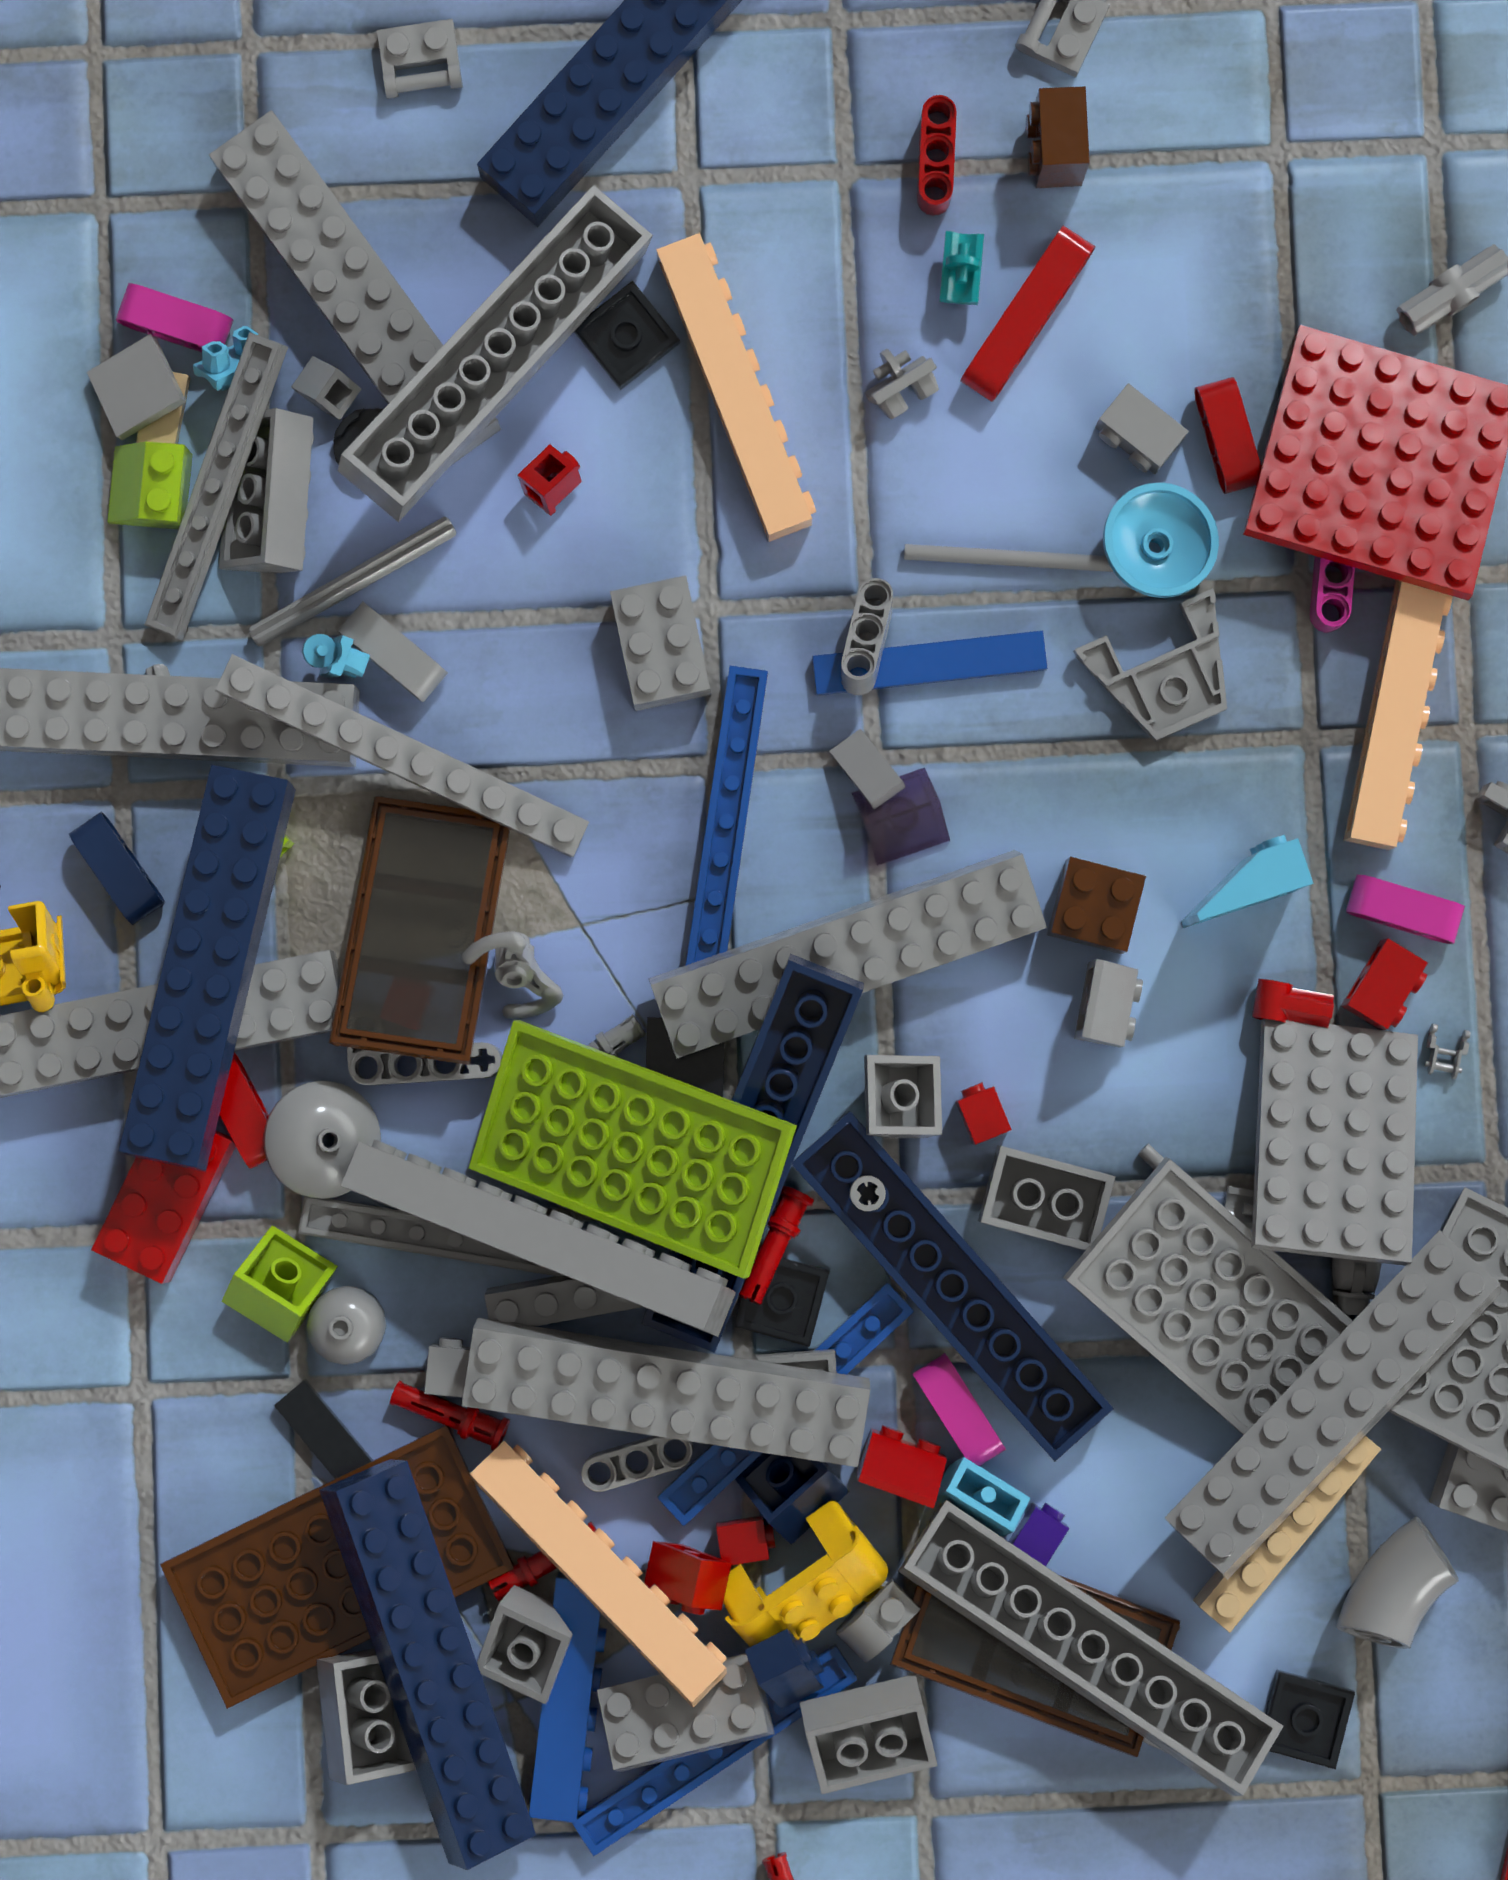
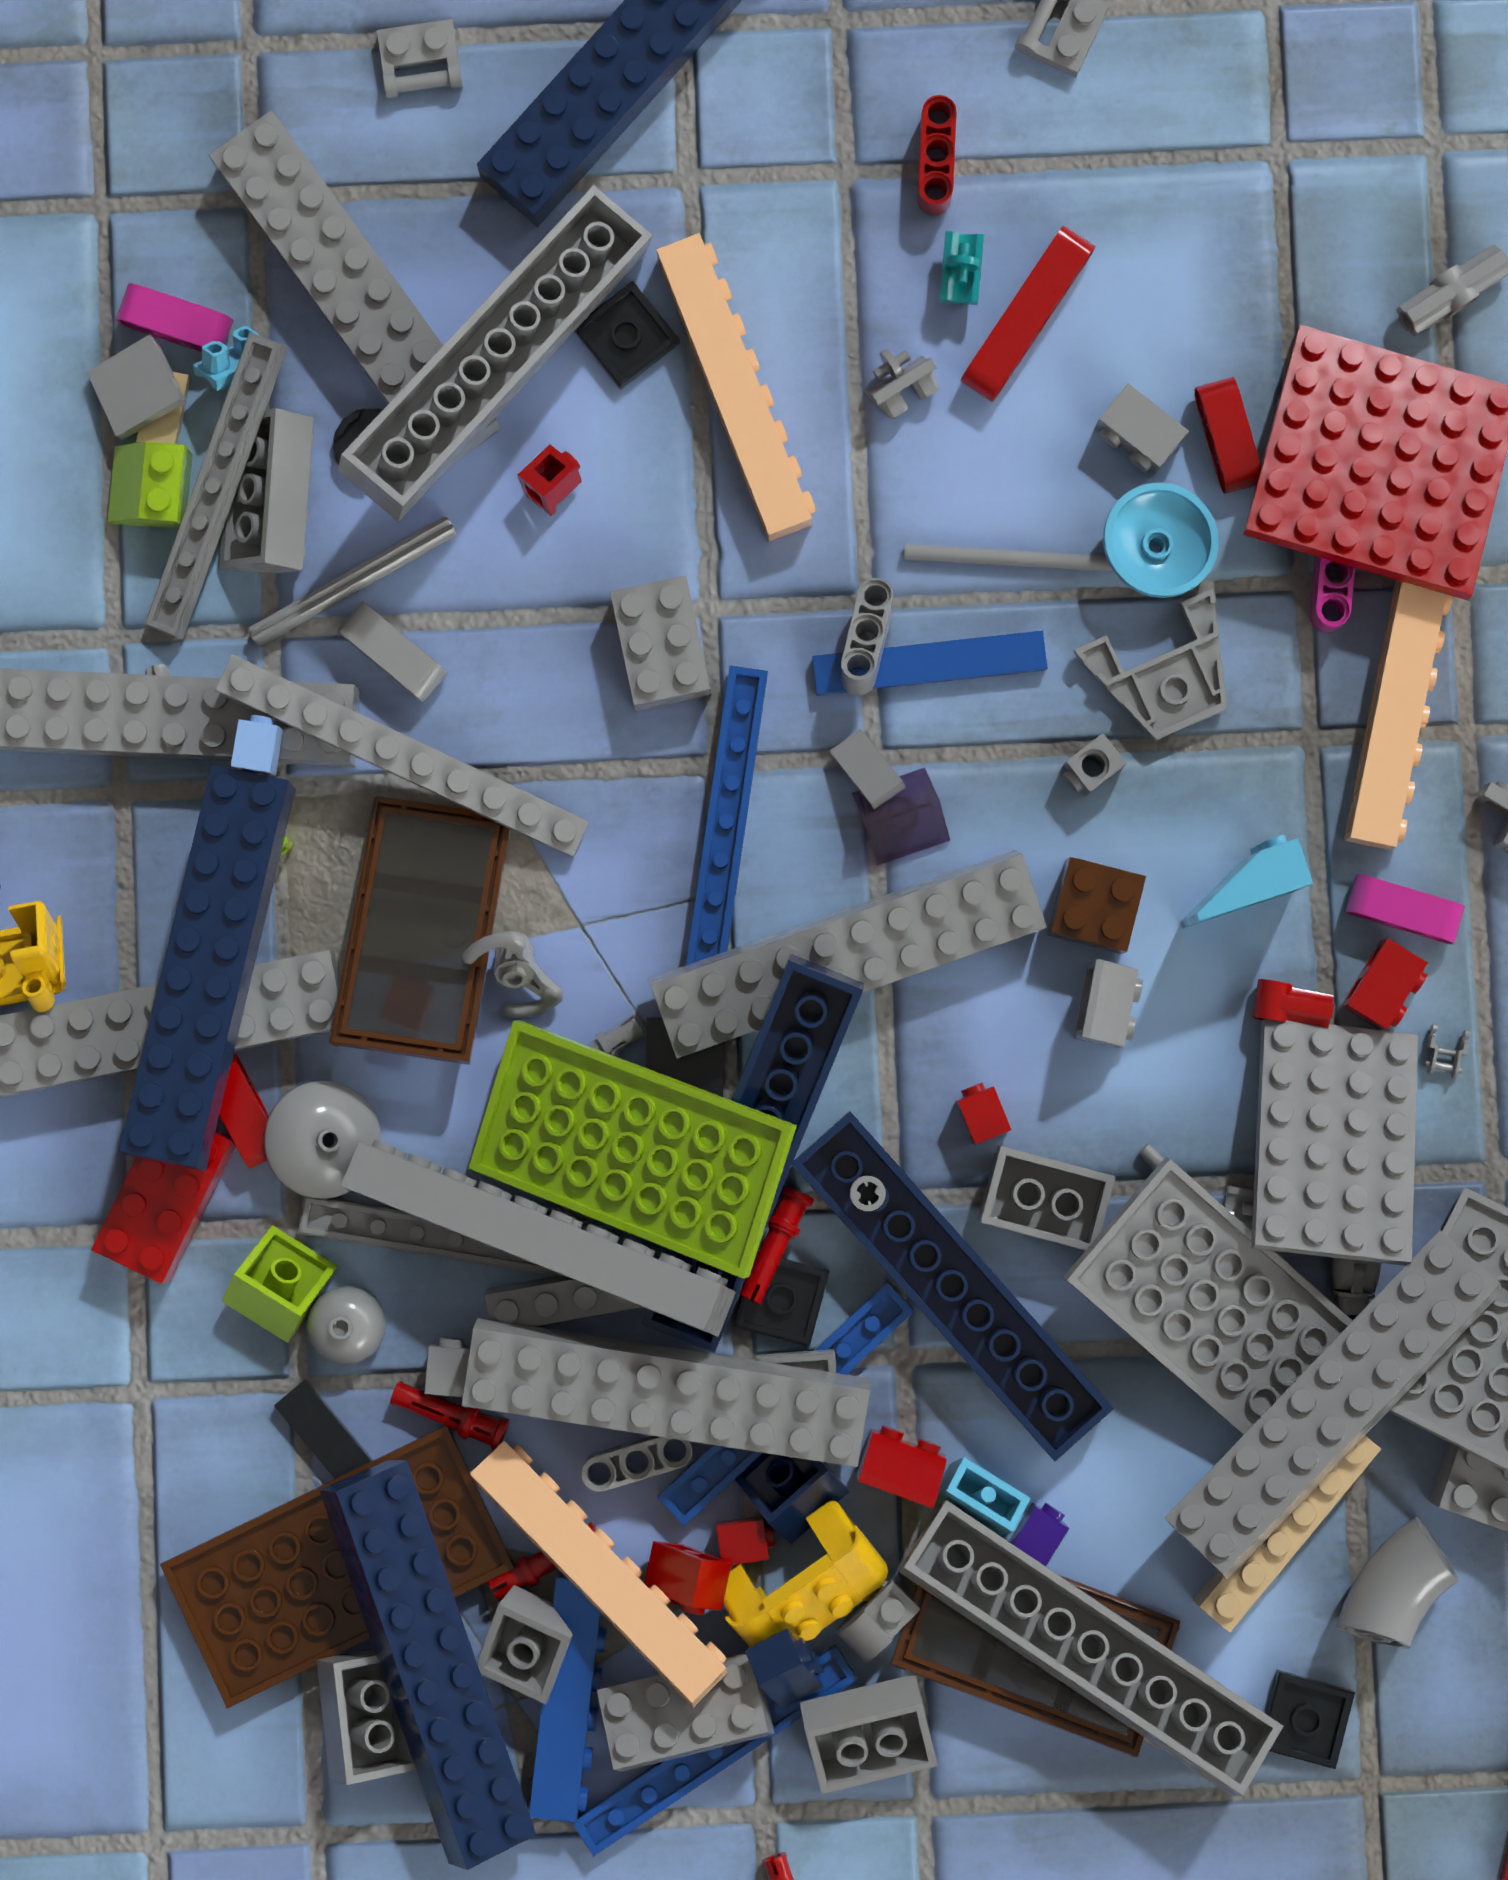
dark blue beam [69,811,165,925] -> none
light grey brick [291,356,361,420] -> none
medium azure hips [302,634,370,679] -> none
light grey beam [347,1011,503,1086] -> none
light grey slope [864,1055,942,1138] -> none
dark pink beam [912,1353,1006,1466] -> none
reddish brown brick [1026,86,1090,188] -> none
none -> light blue brick [231,715,284,777]
none -> light grey brick [1063,733,1127,796]

